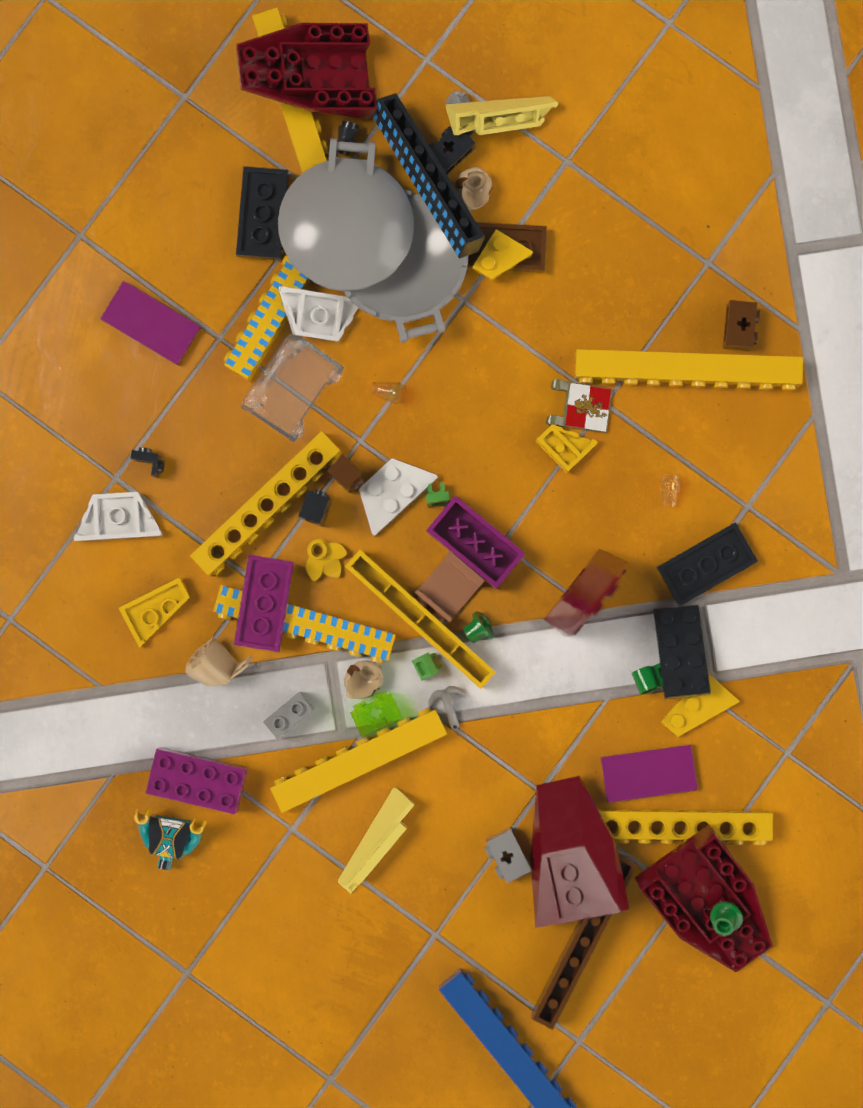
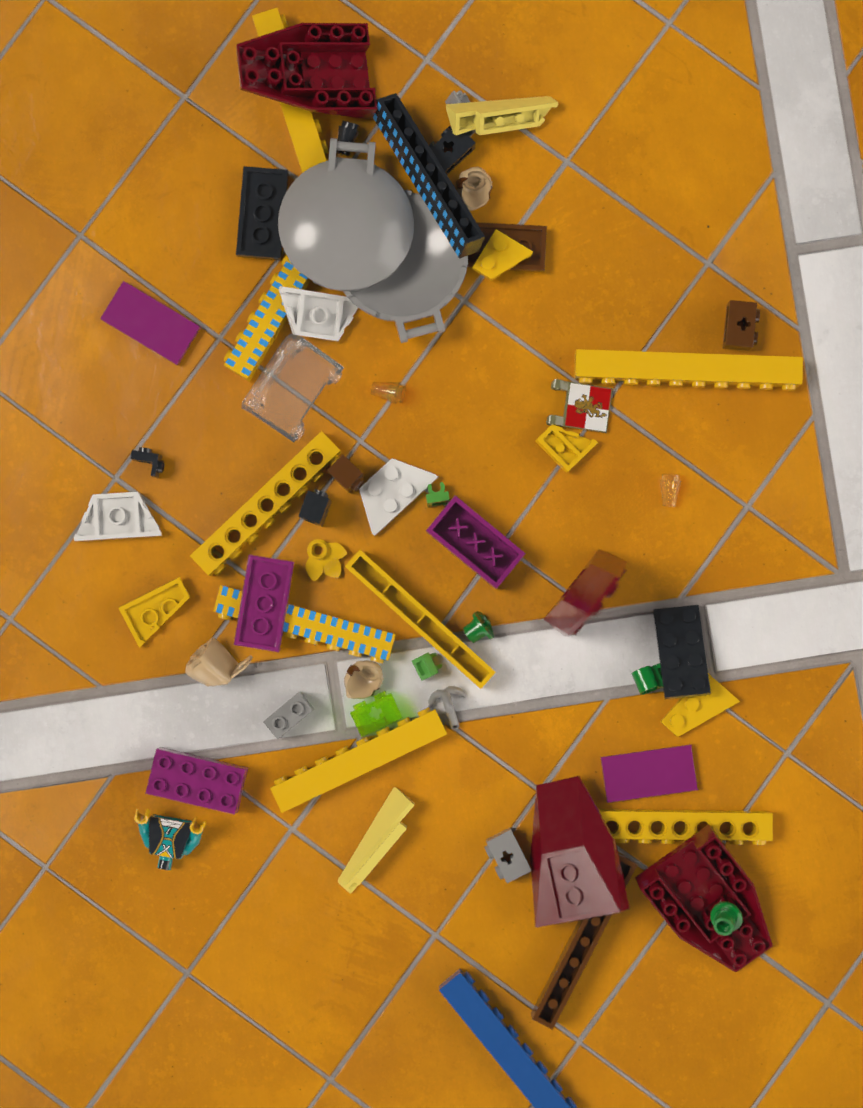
nougat panel [415,551,485,622] -> none
black plate [656,522,758,607] -> none

